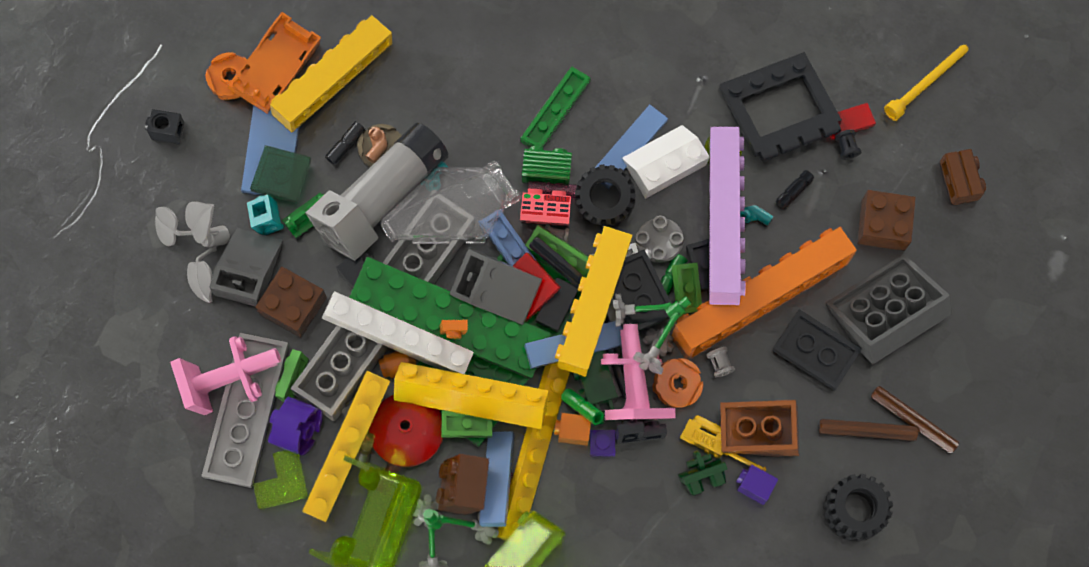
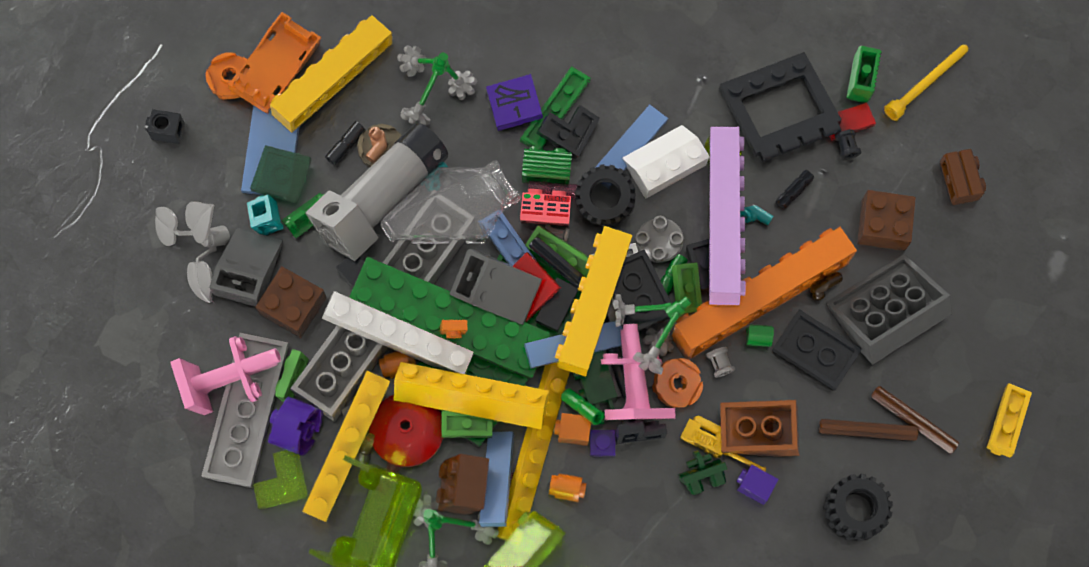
none -> light grey plant [397,46,477,126]
none -> dark purple tile [486,74,543,131]
none -> black plate [536,105,600,159]
none -> orange brick [549,473,587,502]
none -> green brick [746,324,774,347]
none -> dark brown arm [810,272,843,300]
none -> green brick [846,46,882,103]
none -> yellow hinge [987,383,1032,458]

